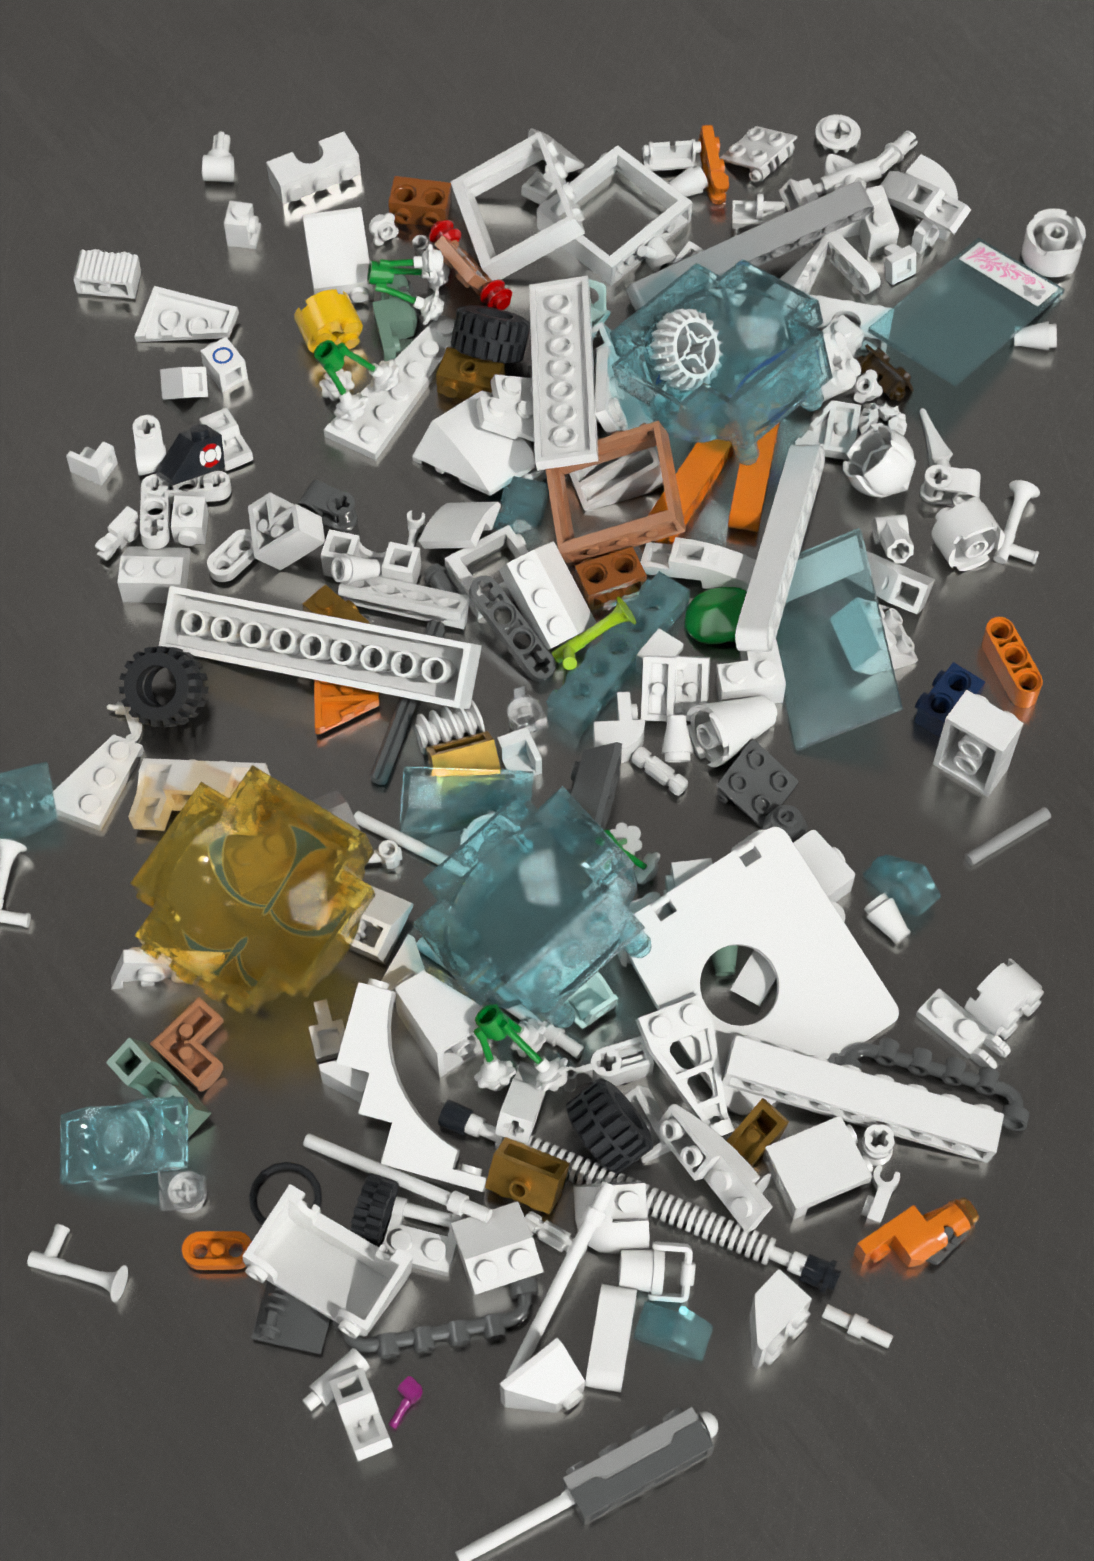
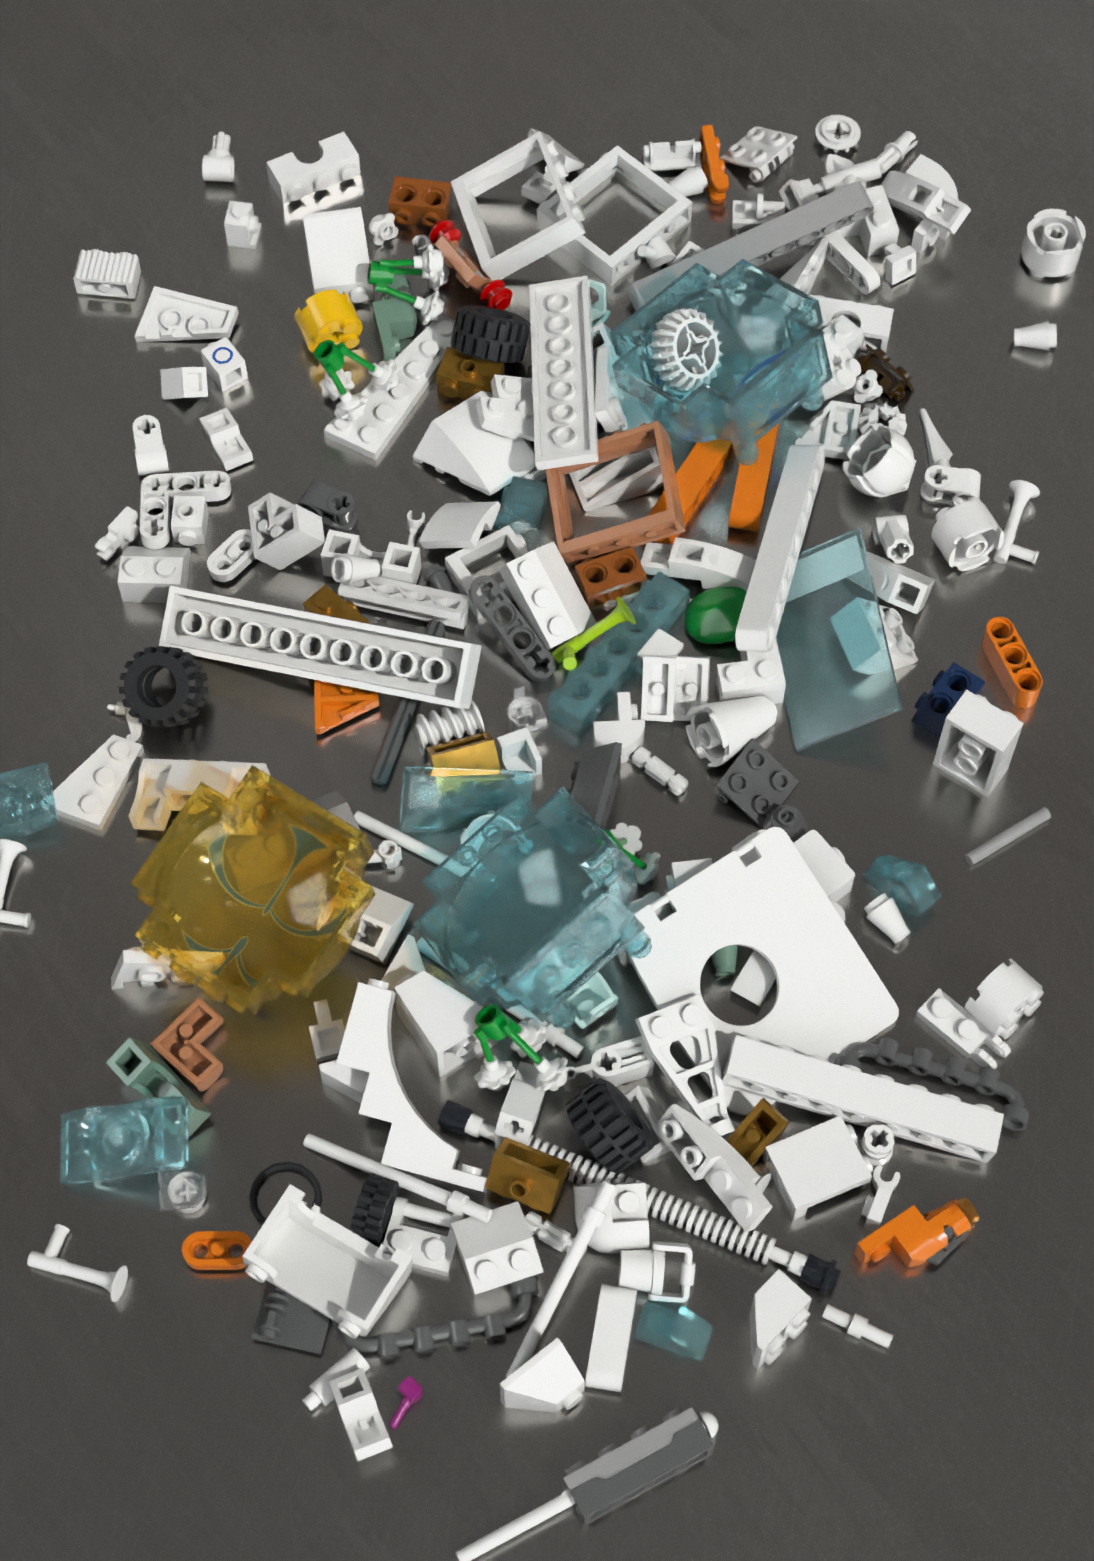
white panel [66,442,118,486] -> none
black slope [156,424,225,486] -> none
white cone [661,715,694,763] -> none
clear light blue piece [868,237,1065,387] -> none

